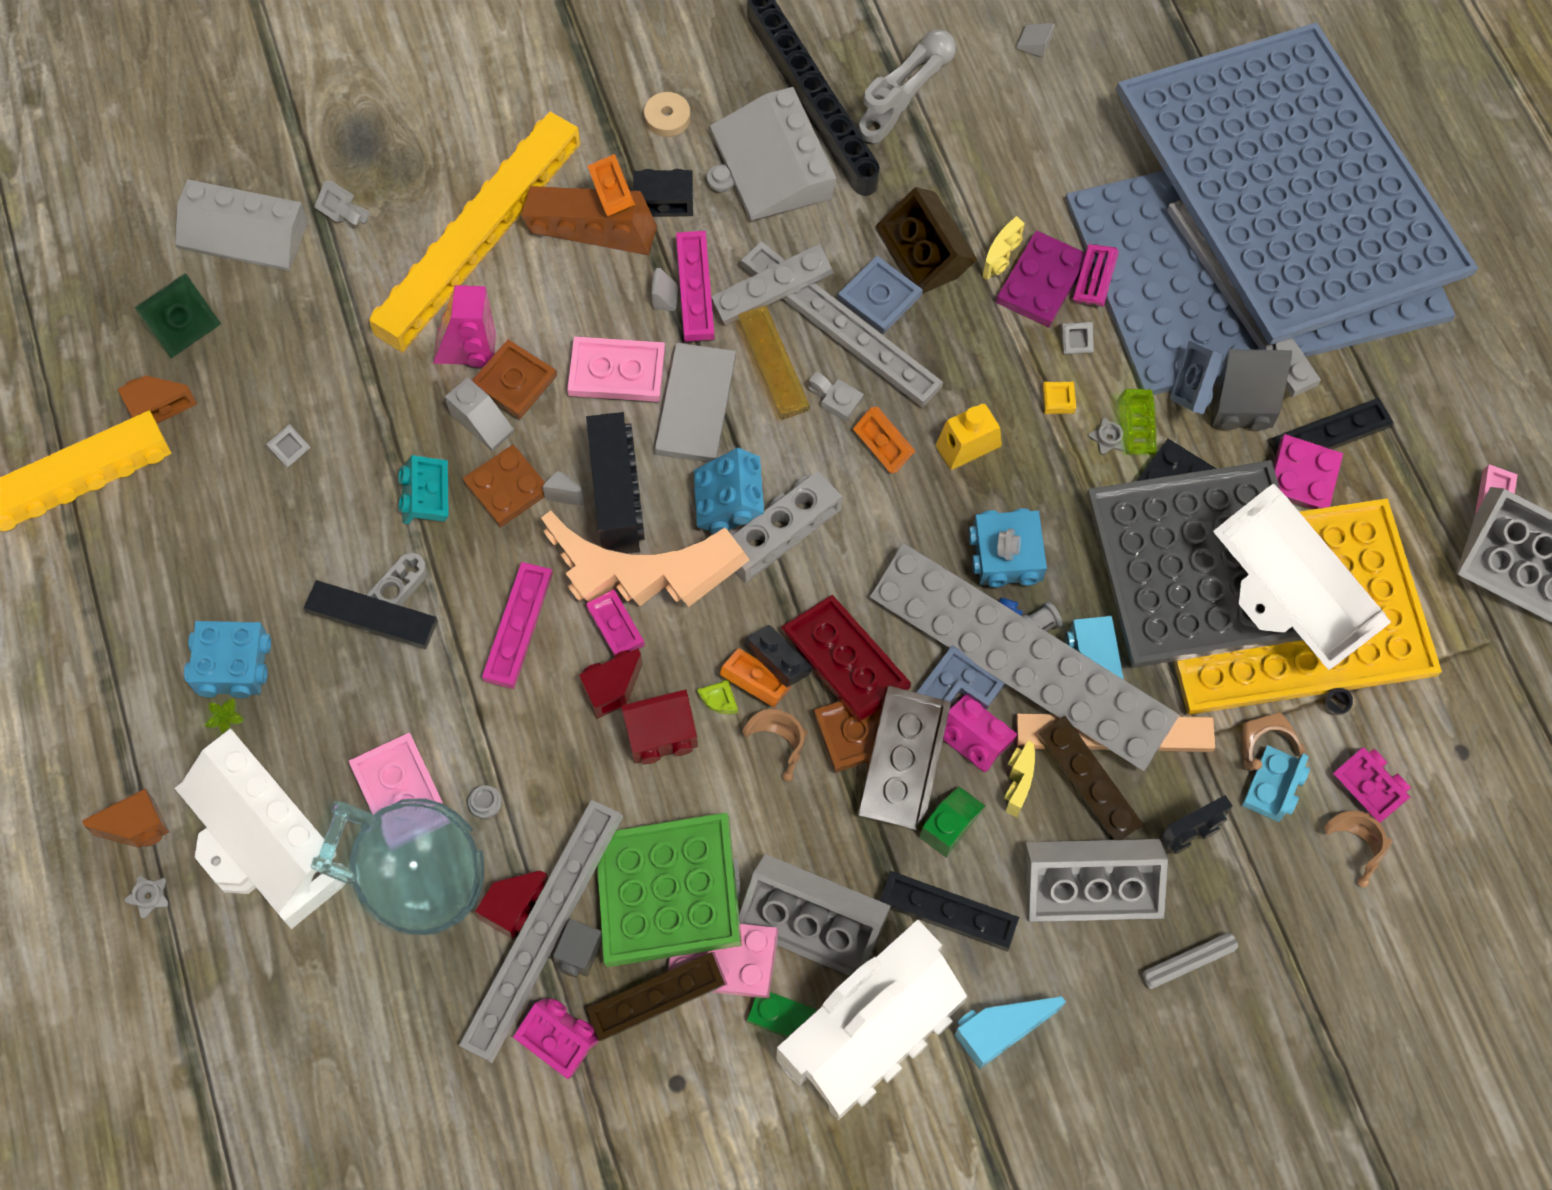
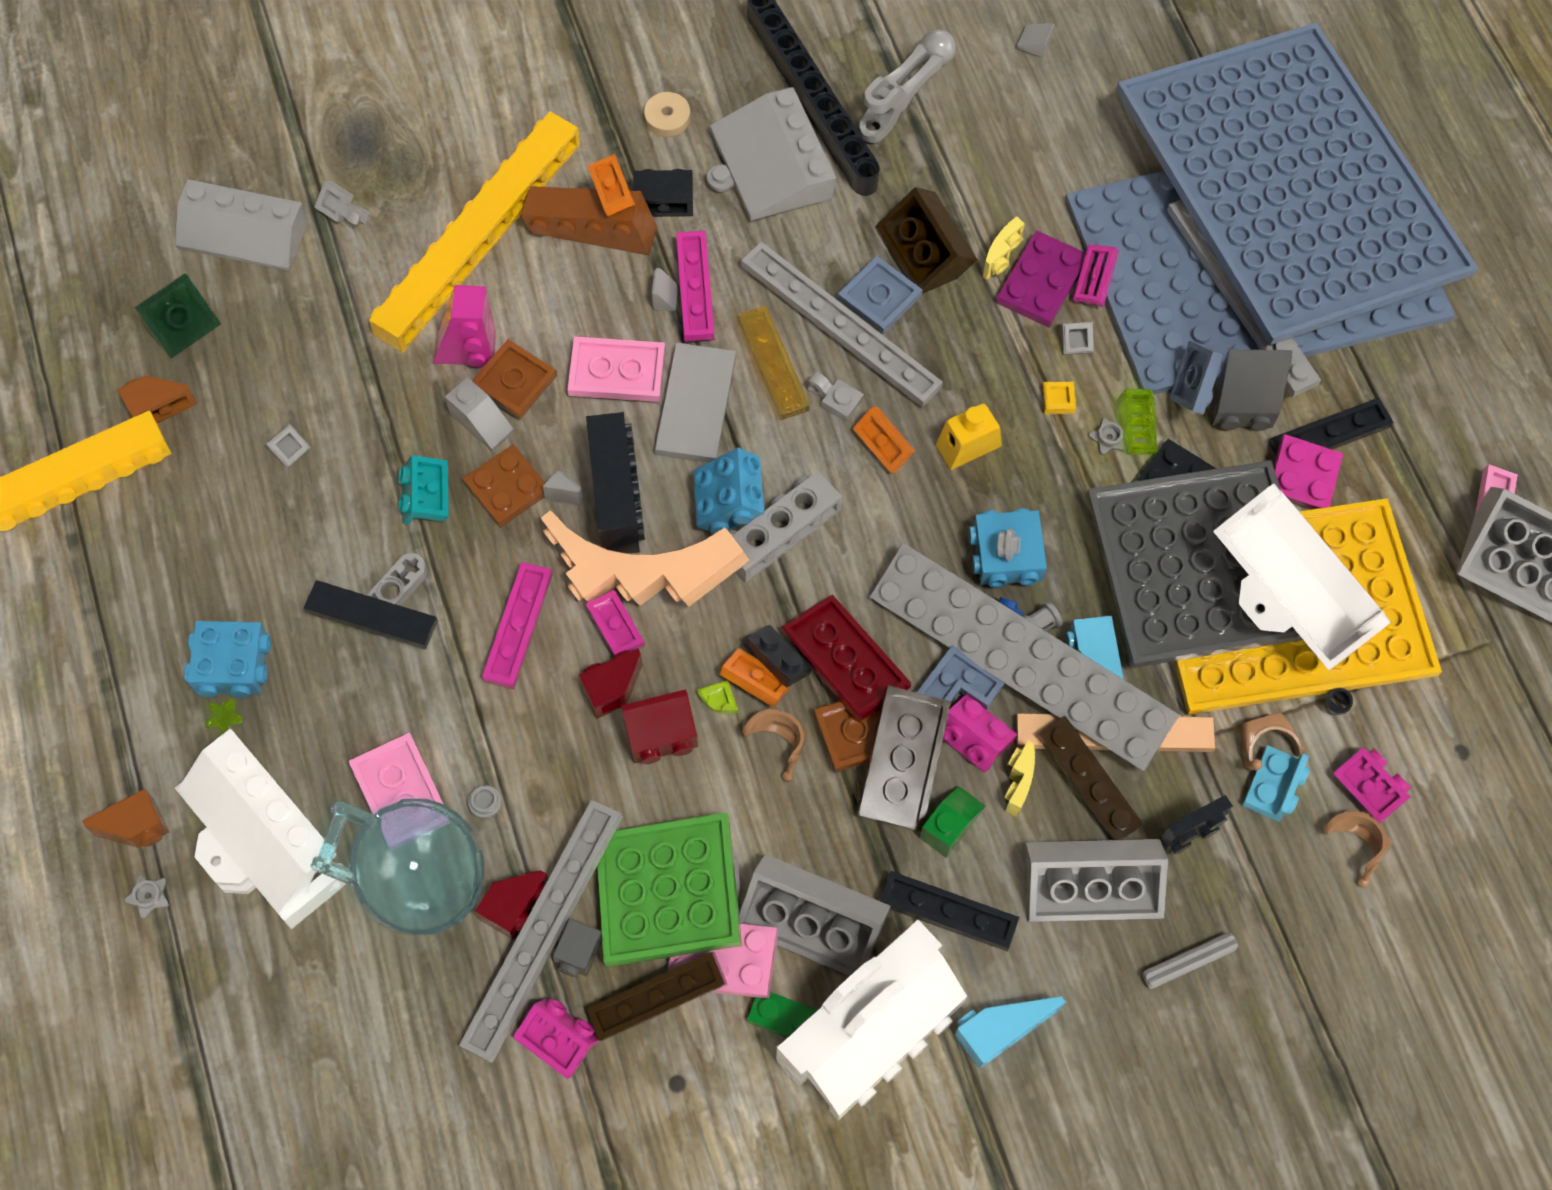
light grey plate [711,244,834,326] -> none

